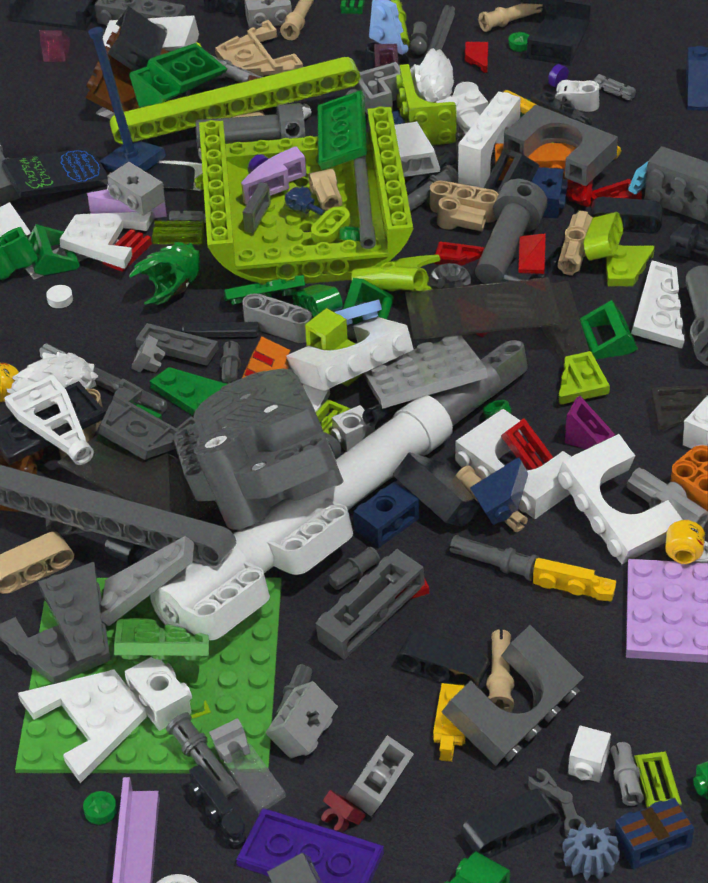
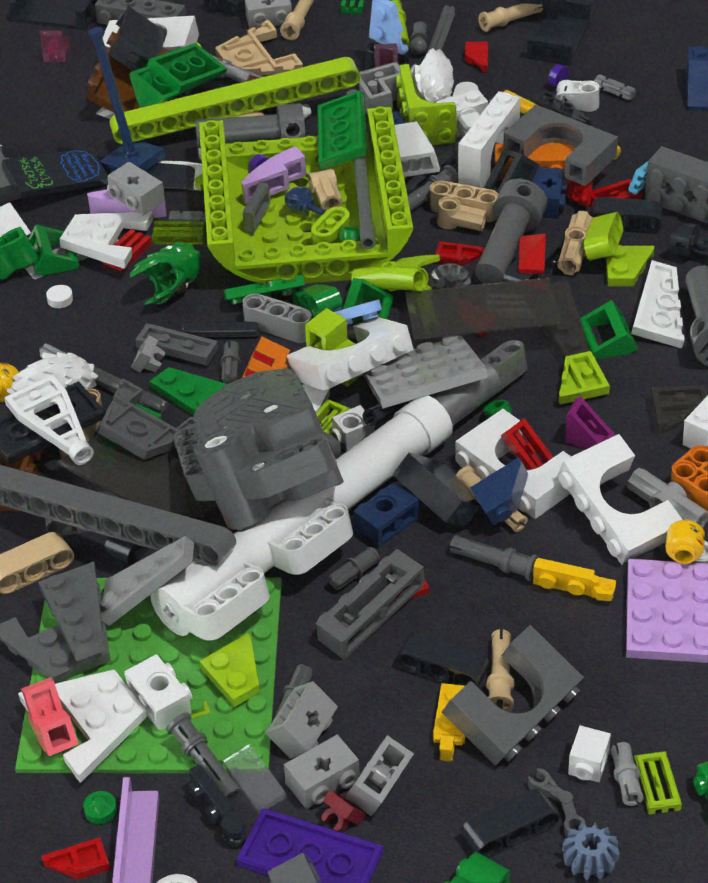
bright green plate [114,618,209,660] -> none
light grey tile [209,718,251,764] -> none
green tile [509,32,529,52] -> none
dark blue brick [614,797,694,869] -> none
none -> coral brick [21,677,78,756]
none -> red tile [41,837,110,880]
none -> lime wing [199,633,260,707]
none -> light grey brick [284,734,360,809]

